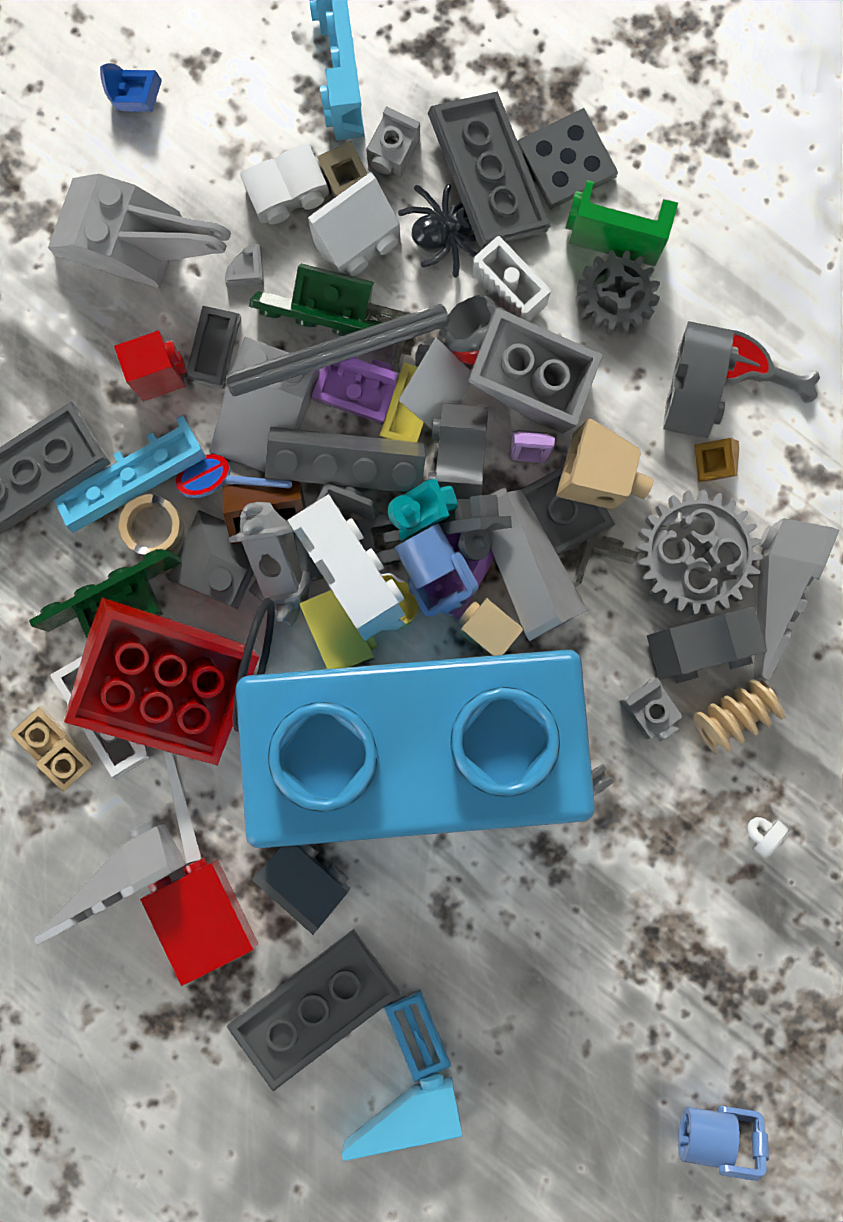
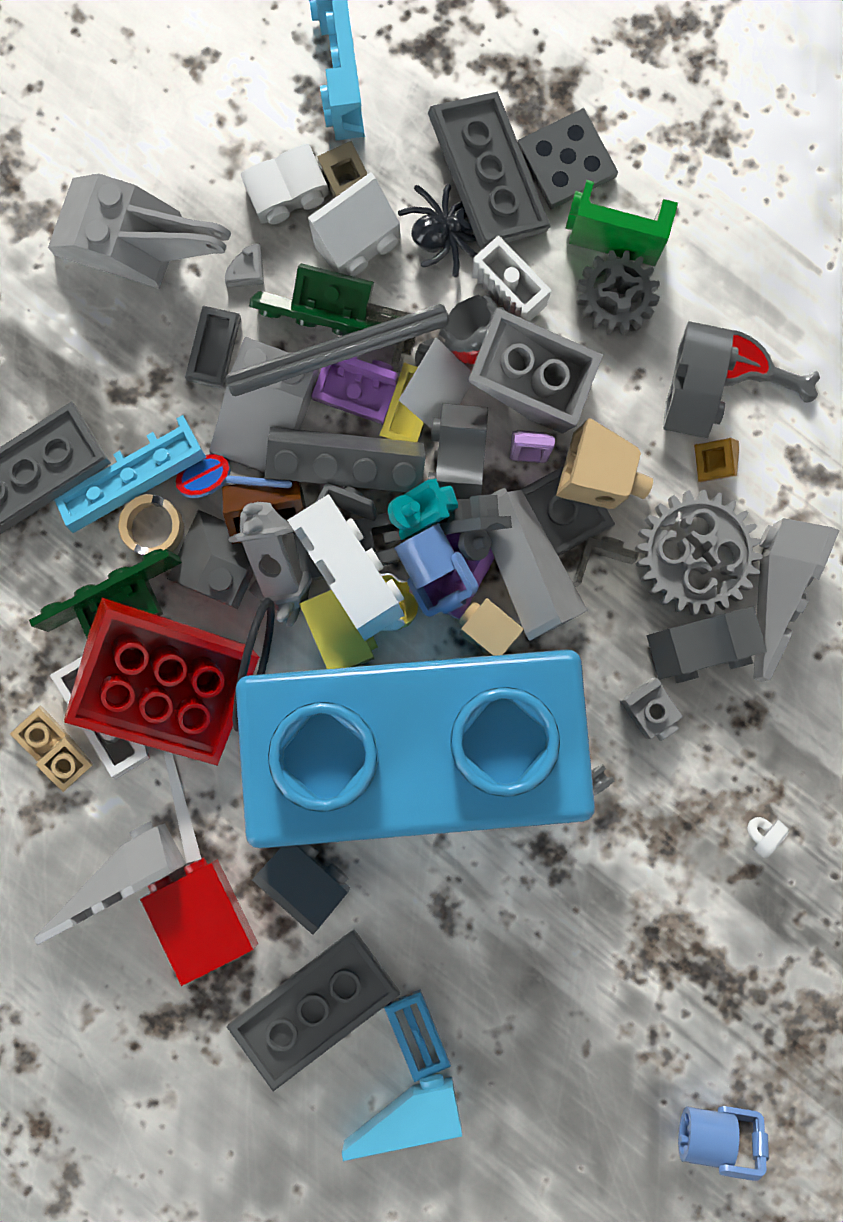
blue plate [100,63,162,112] -> none
red brick [114,330,188,402] -> none
light grey brick [366,106,420,177] -> none
tan piece [694,679,785,755] -> none

